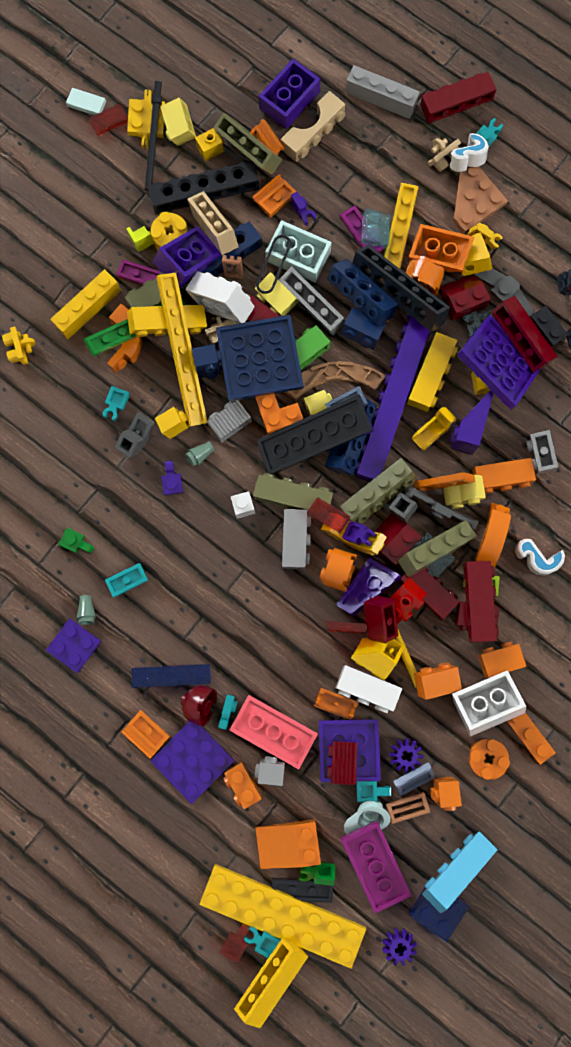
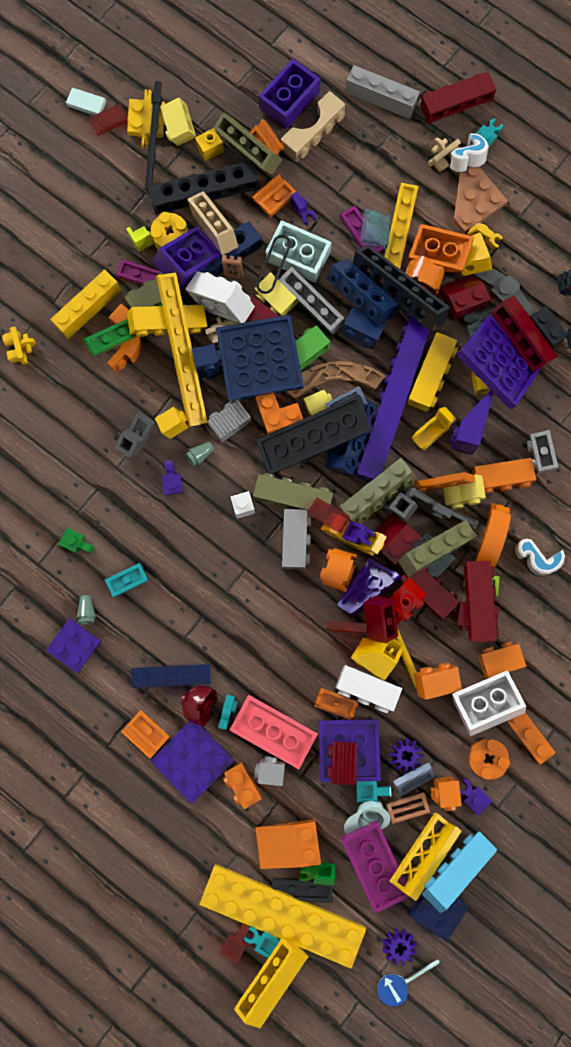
teal plate [103,386,130,422] -> none
none -> blue piece [377,960,439,1007]
none -> yellow fence [390,813,461,901]
none -> dark purple plate [460,778,492,816]

